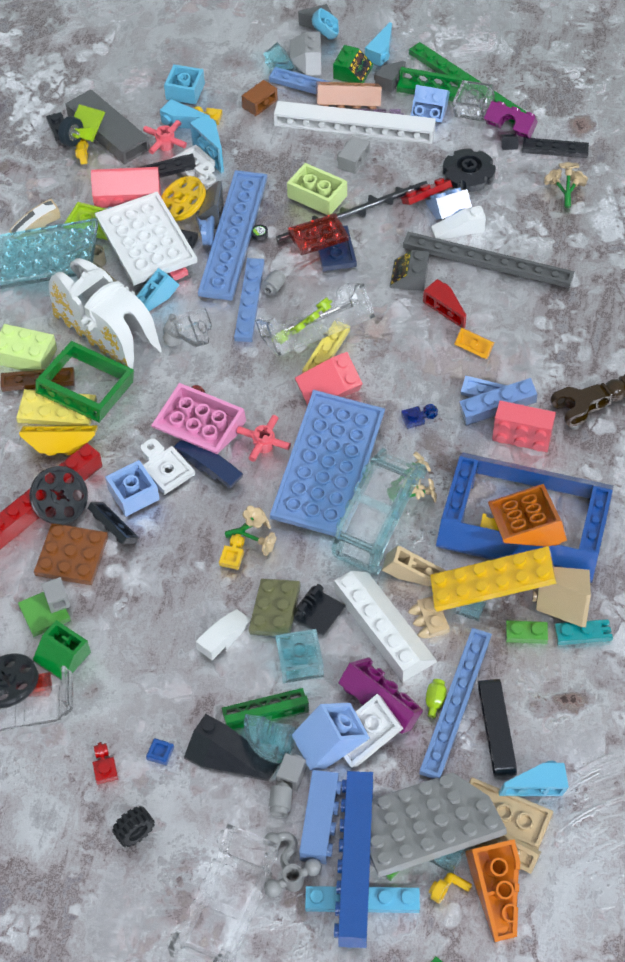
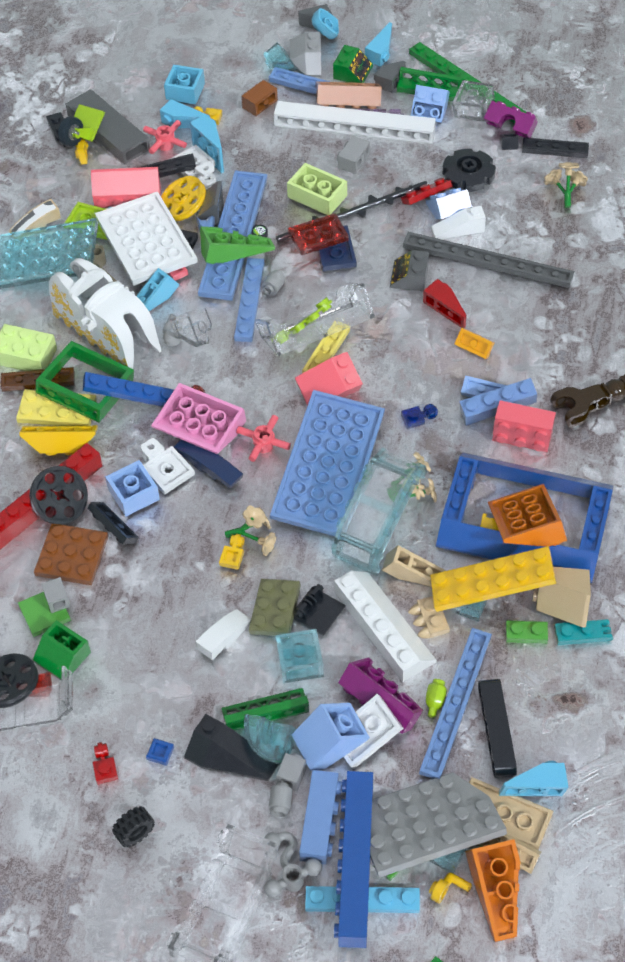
none -> blue plate [83,372,174,407]
none -> bright green wedge [200,226,275,264]

